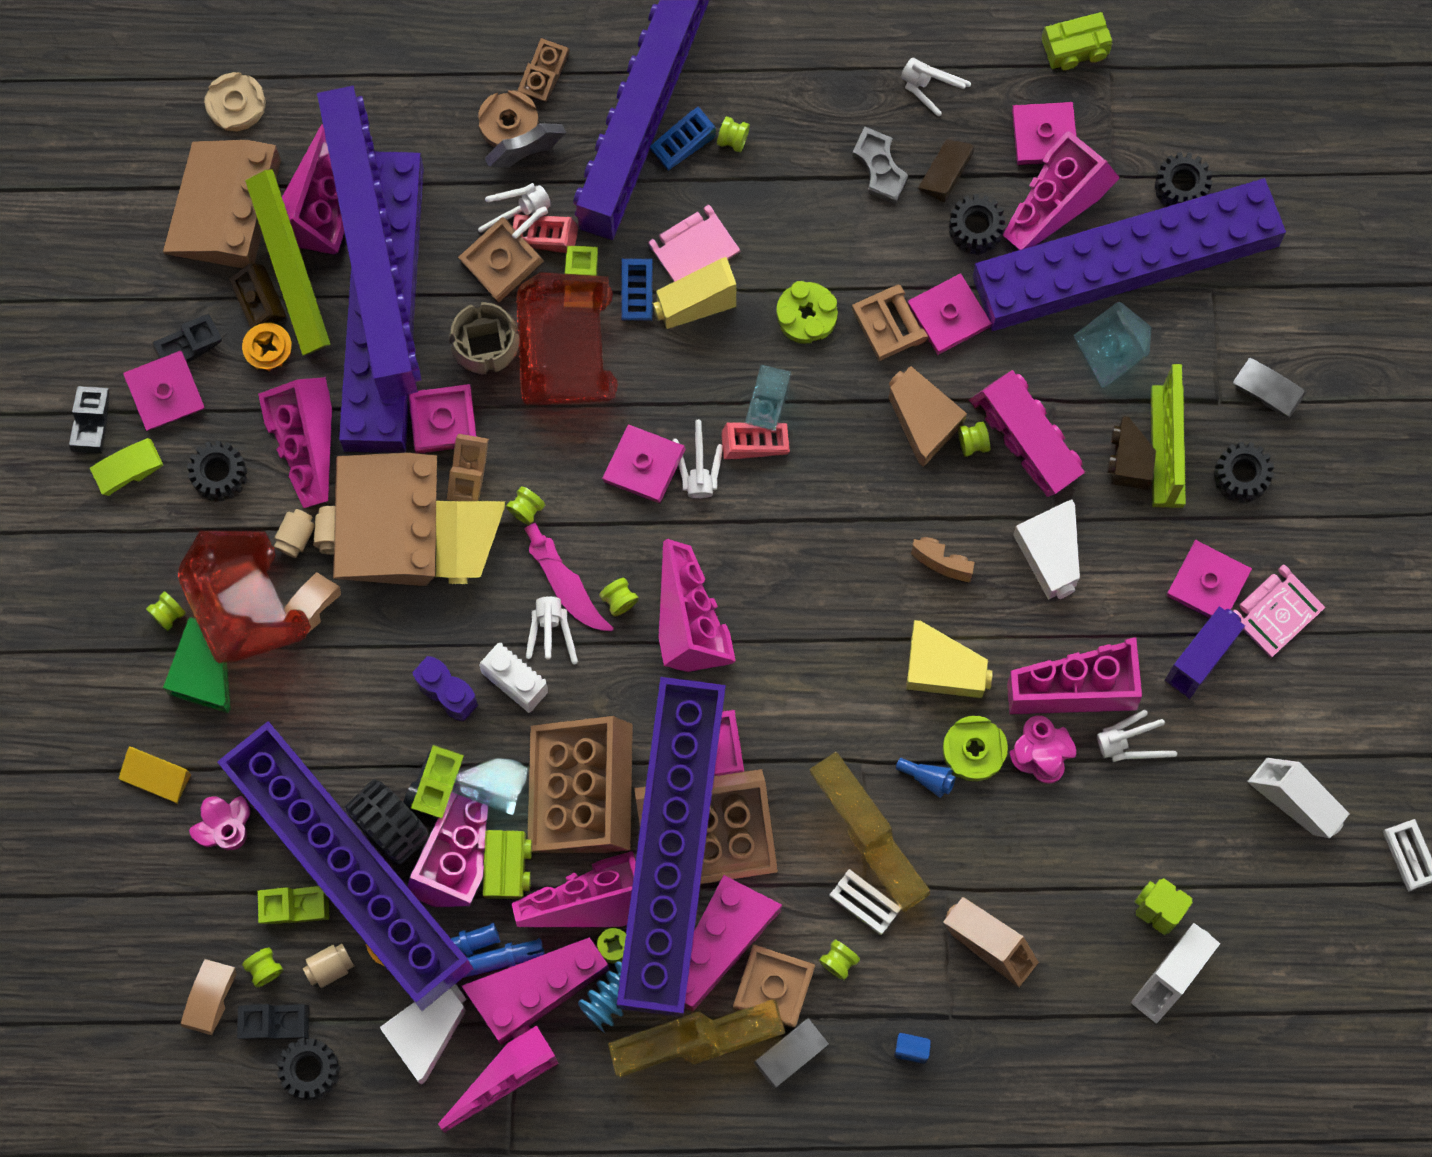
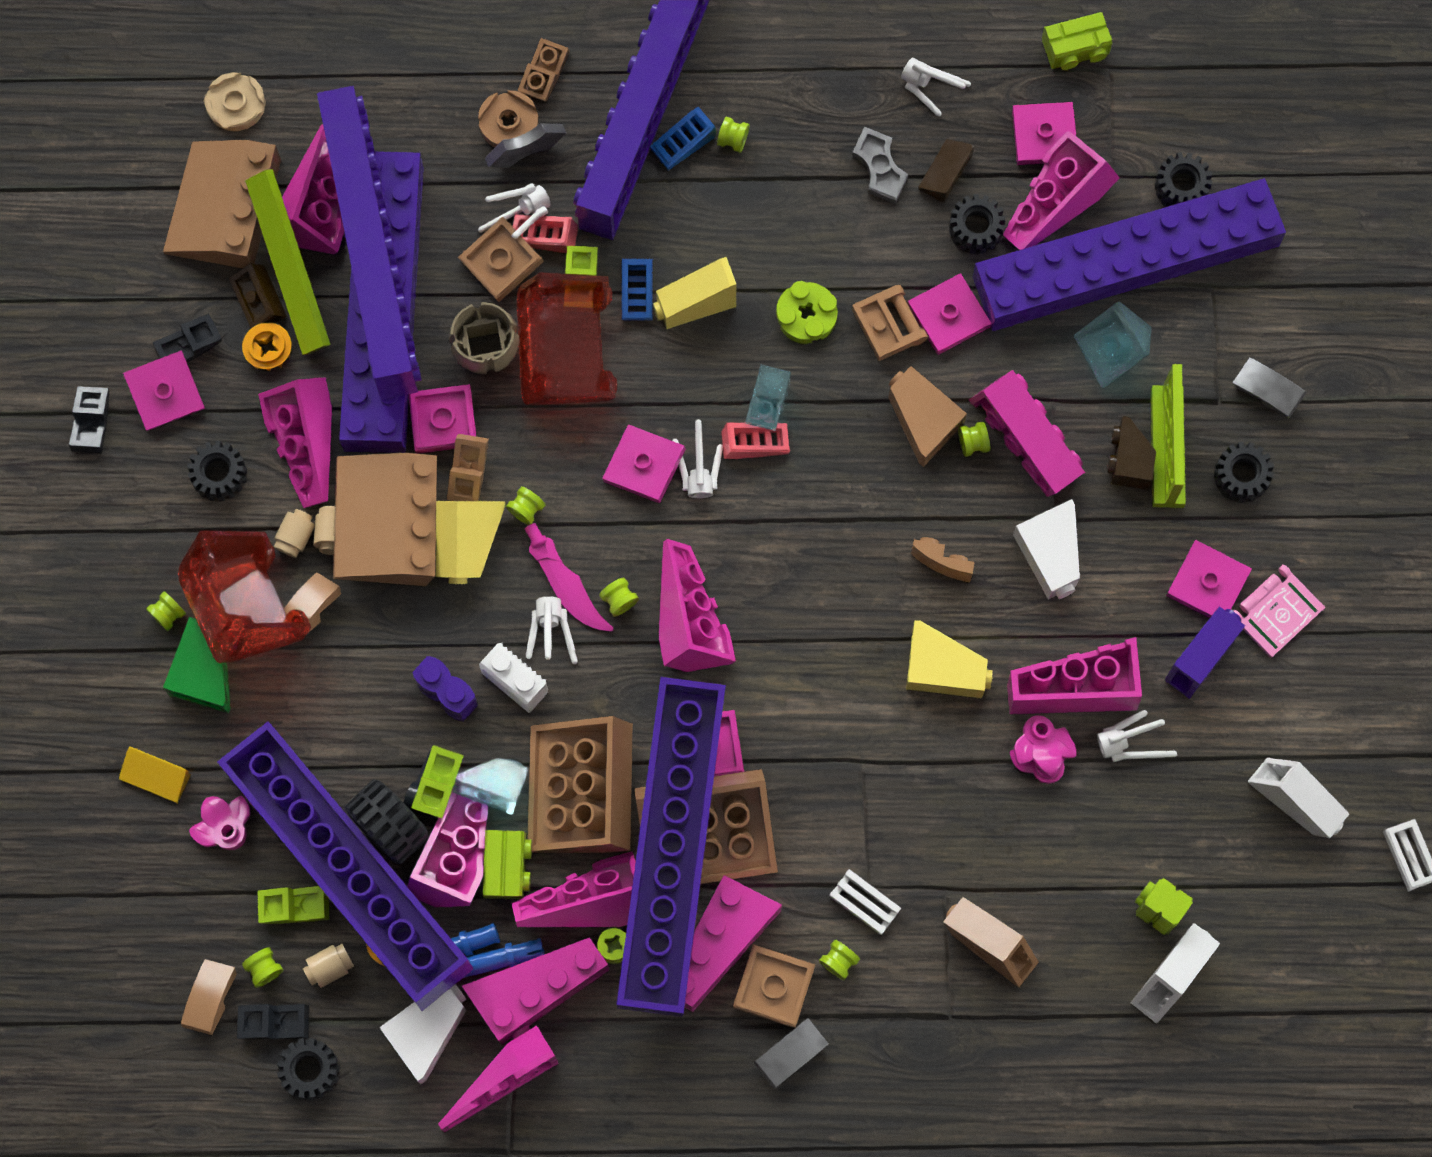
lime slope [90,438,164,496] -> none
dark azure piece [578,961,624,1033] -> none
clear yellow bracket [608,999,785,1077] -> none
bright pink piece [647,205,740,282] -> none
clear yellow bracket [810,752,930,912] -> none
blue slope [894,1033,931,1064] -> none
blue cone [896,758,956,798] -> none
lime plate [943,716,1008,781] -> none

